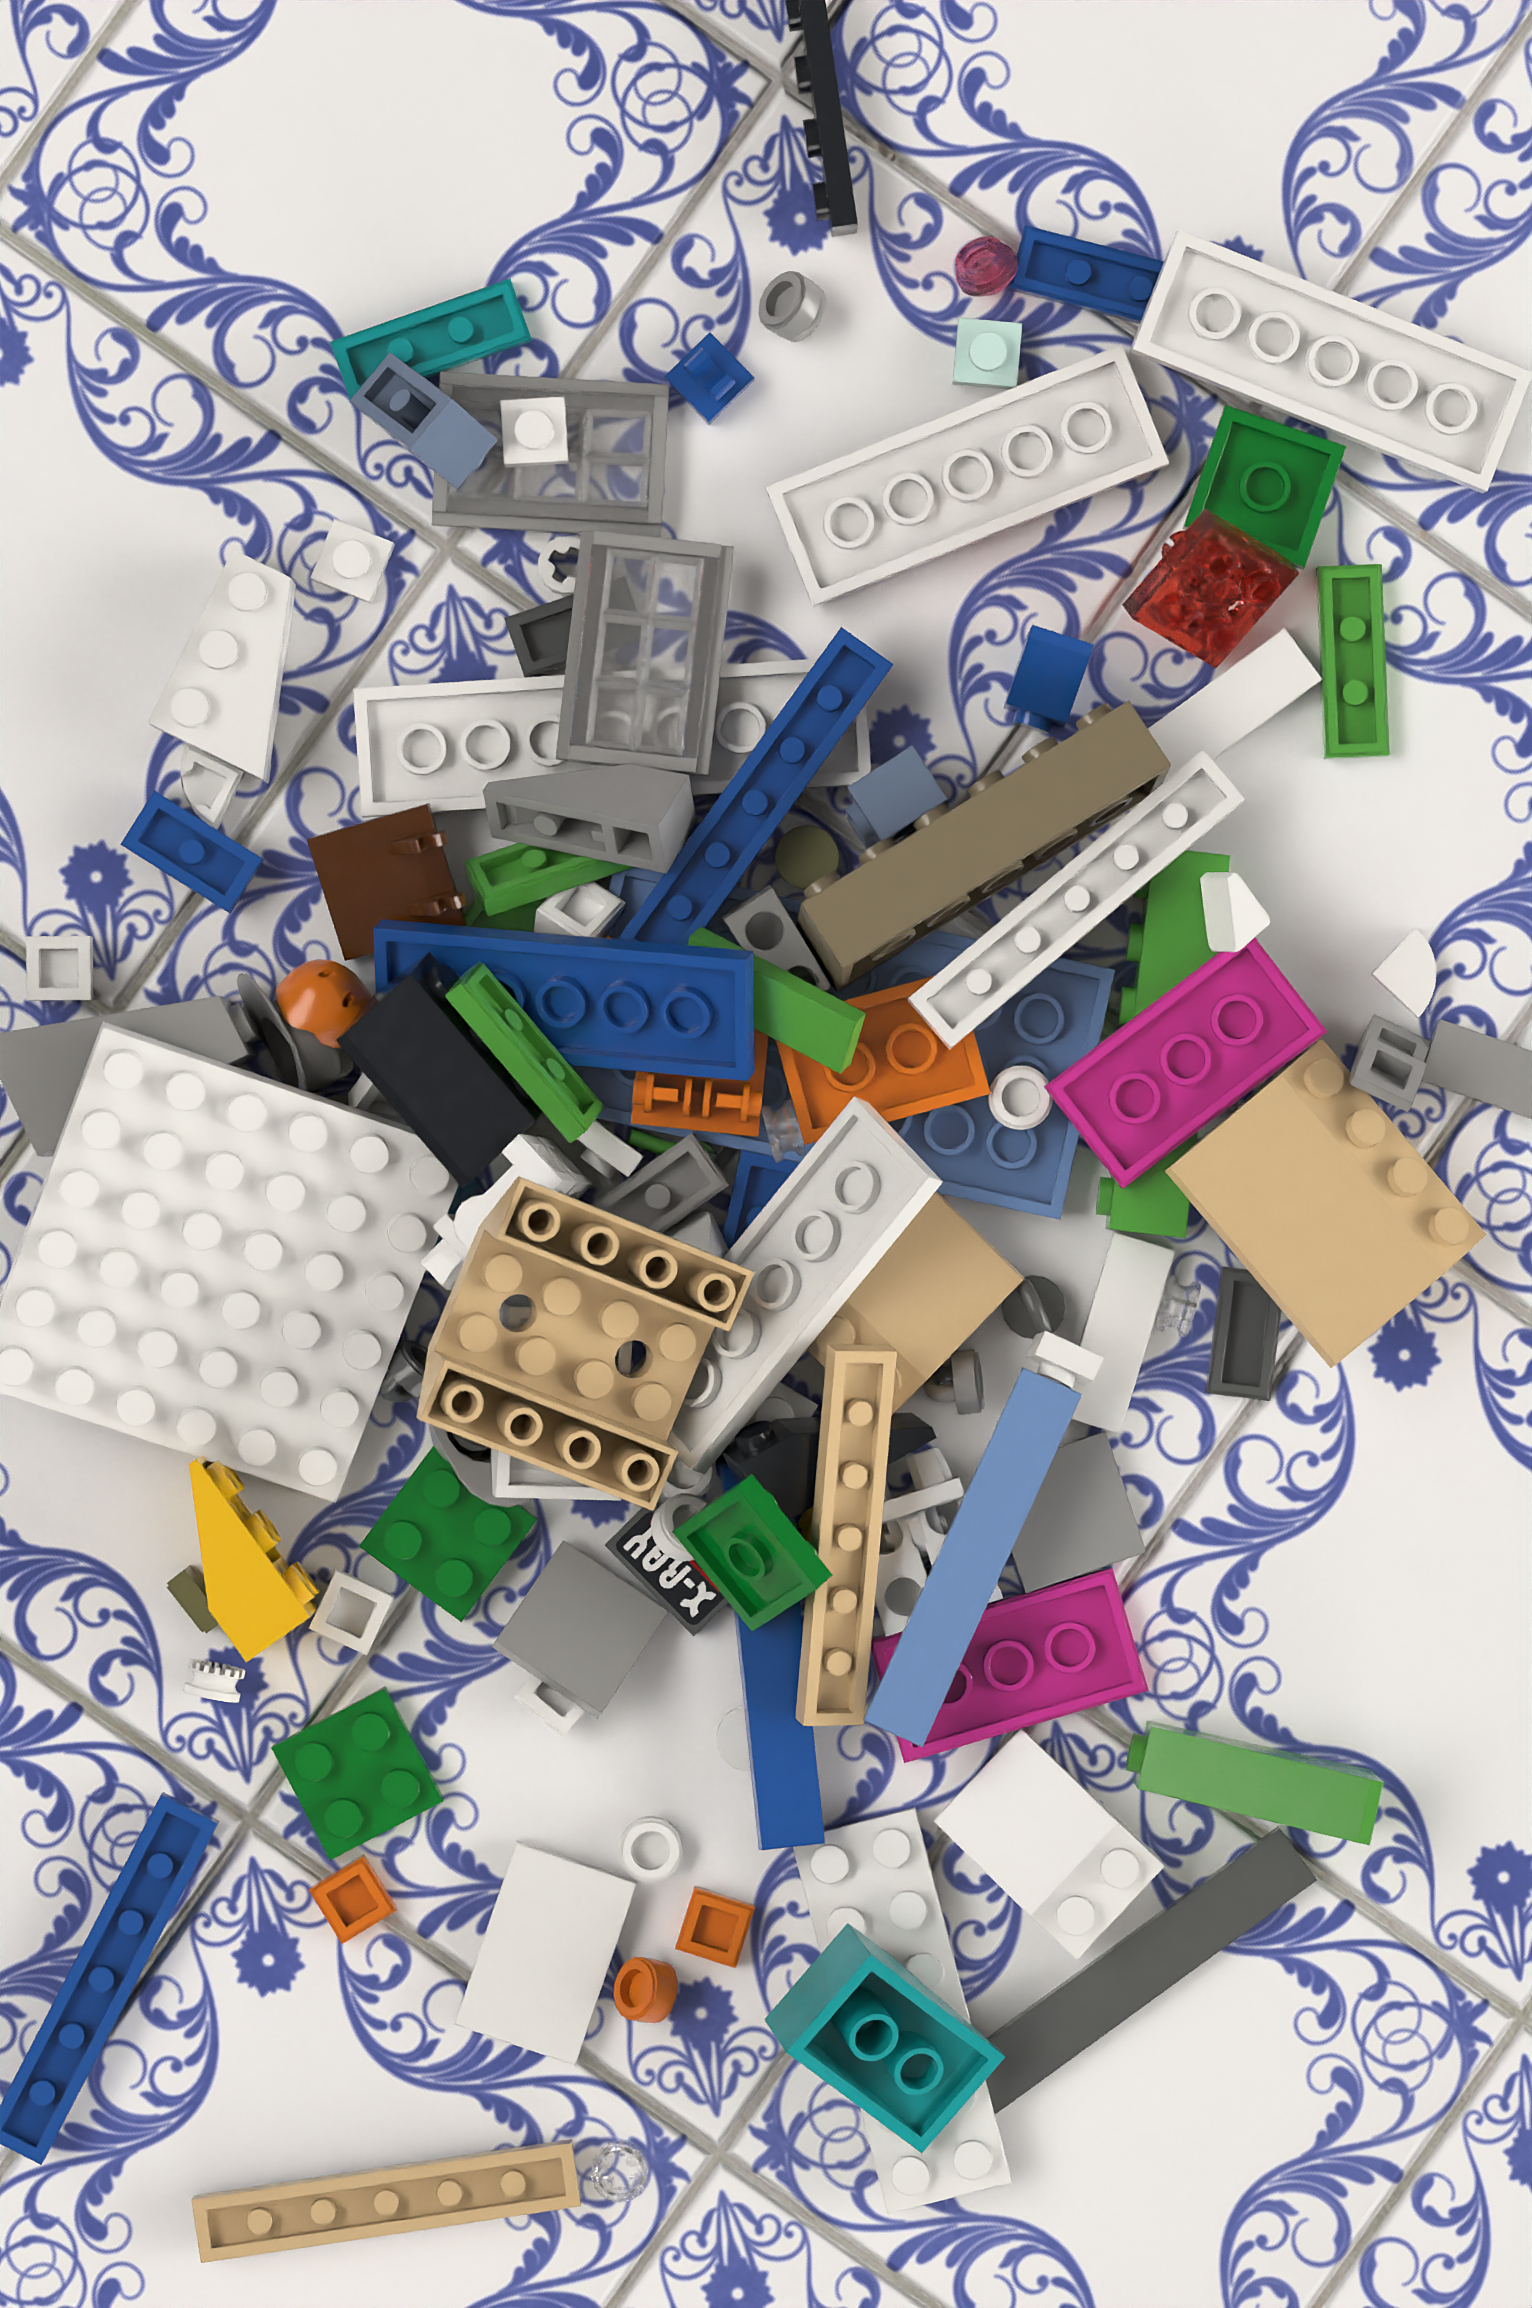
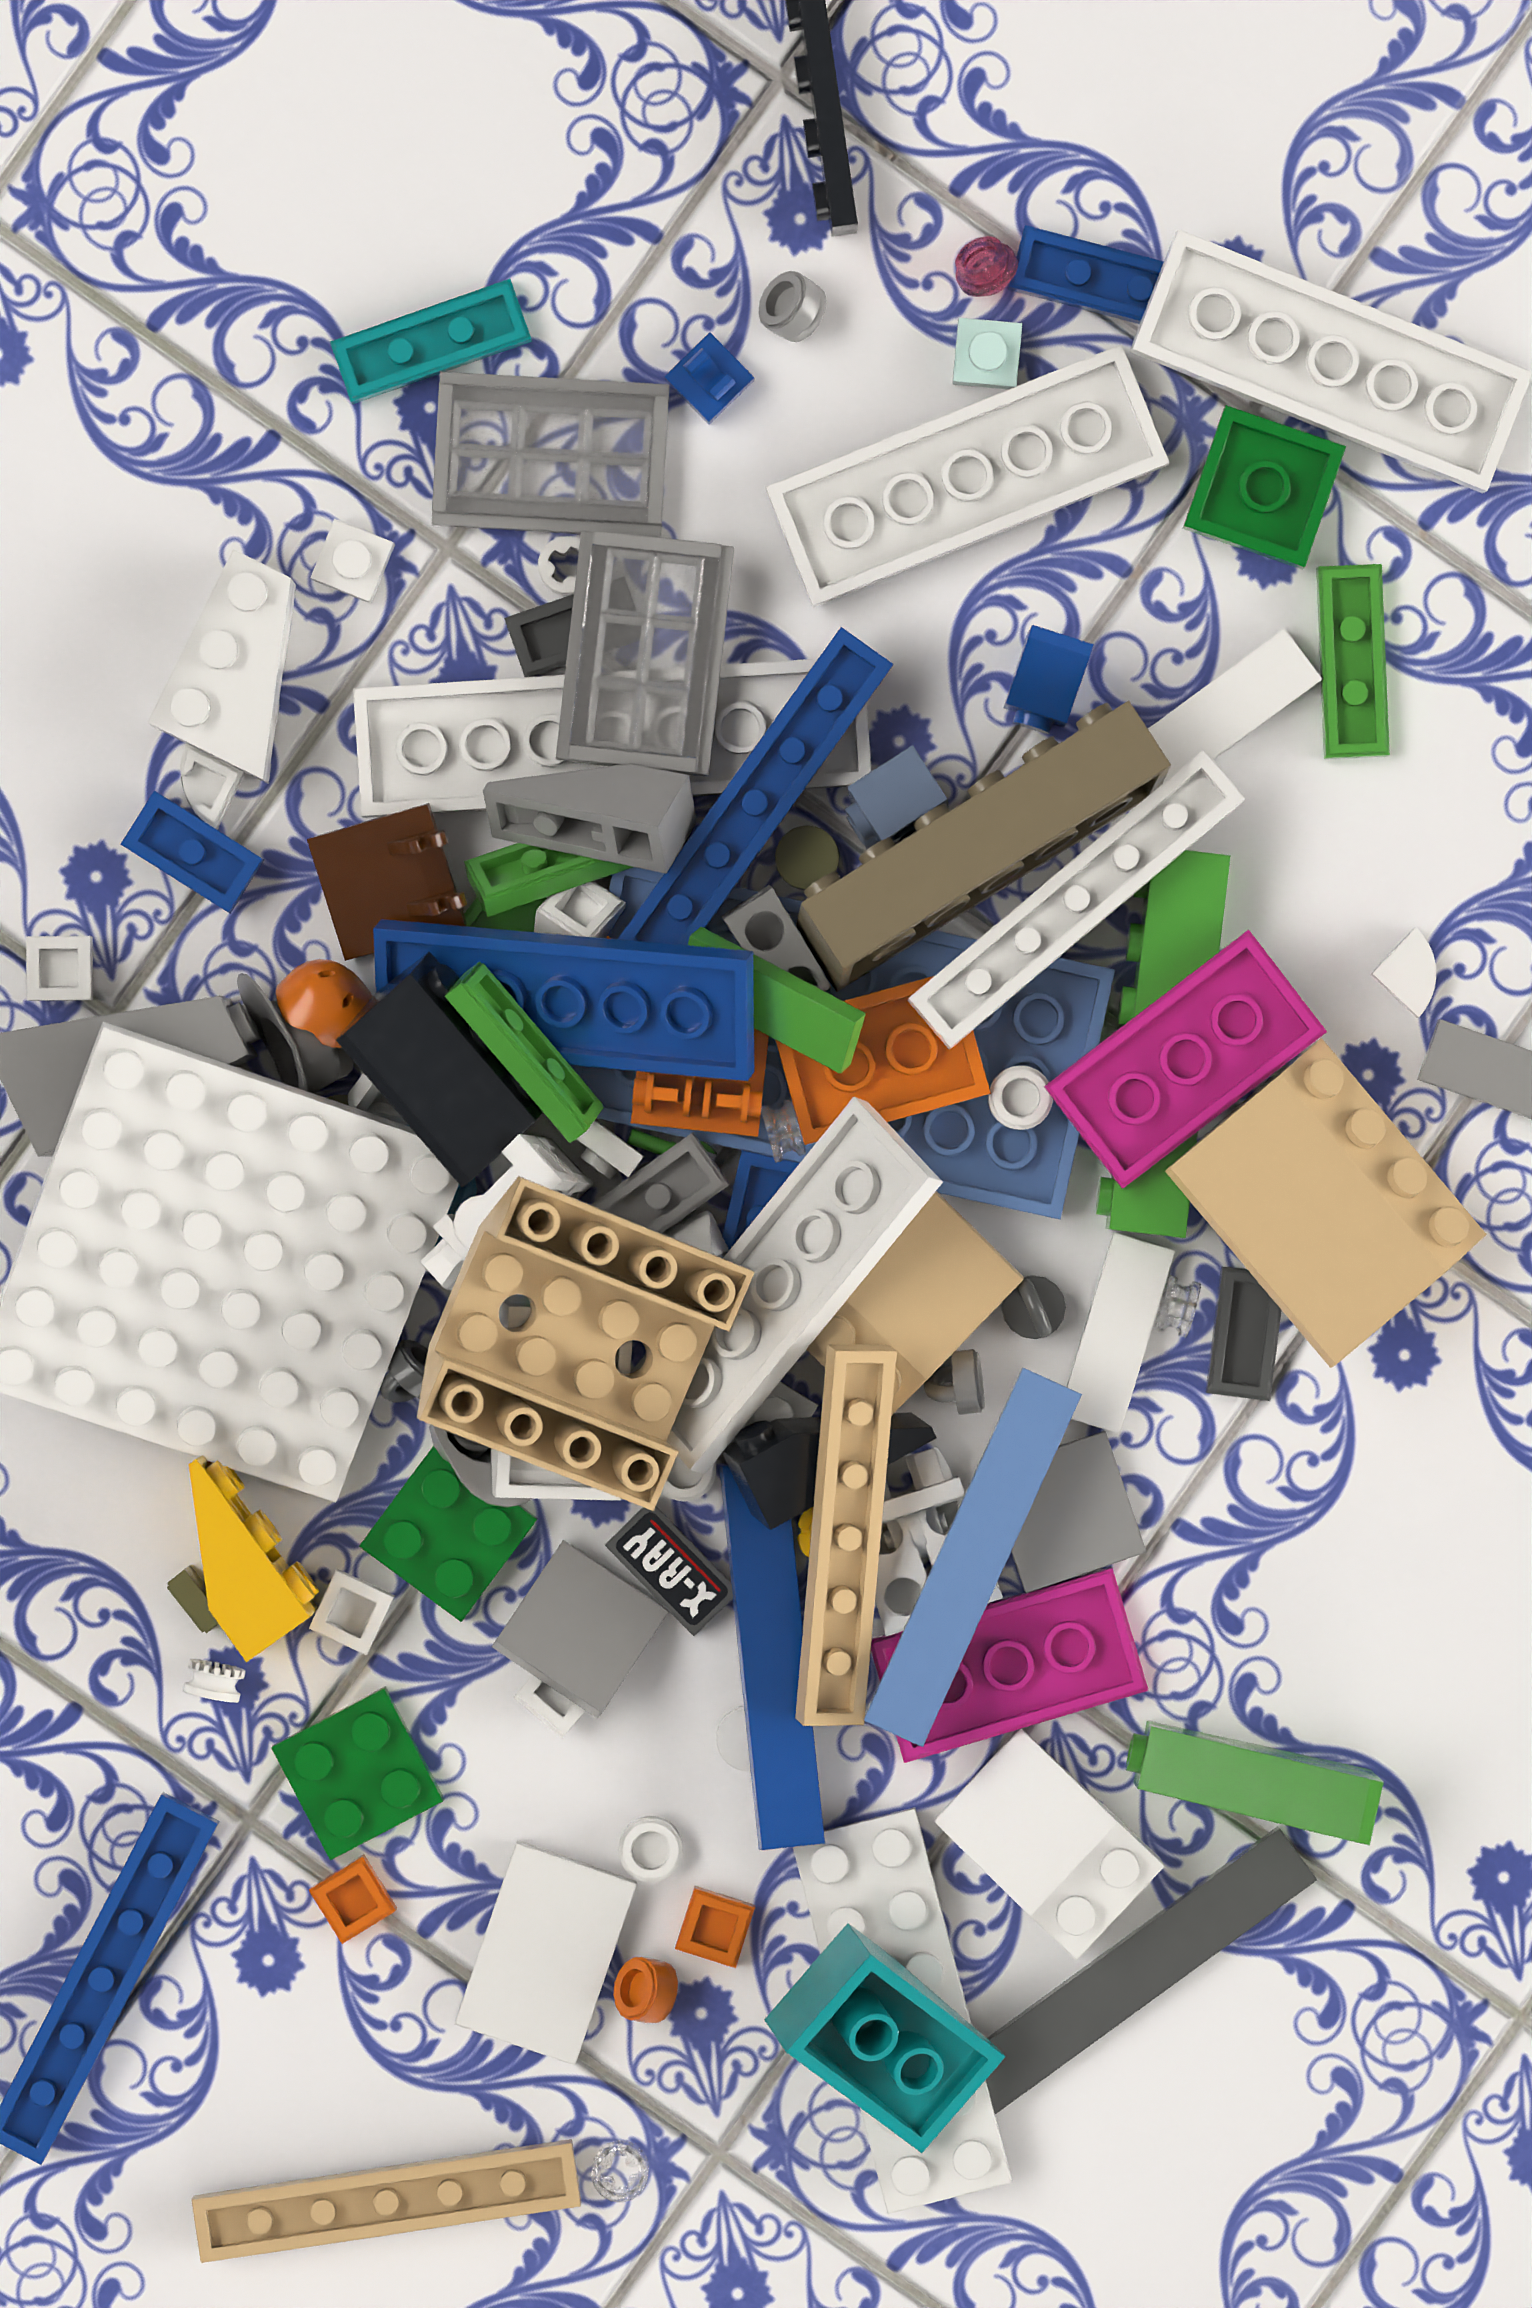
sand blue slope [349,352,498,489] -> none
white plate [500,397,569,467] -> none
white tile [651,1493,707,1561] -> none
green plate [672,1474,832,1632] -> none
white plate [1025,1331,1104,1389] -> none
clear red plate [1122,508,1299,668] -> none
white slope [1200,872,1271,952] -> none
light grey slope [1349,1014,1431,1112] -> none

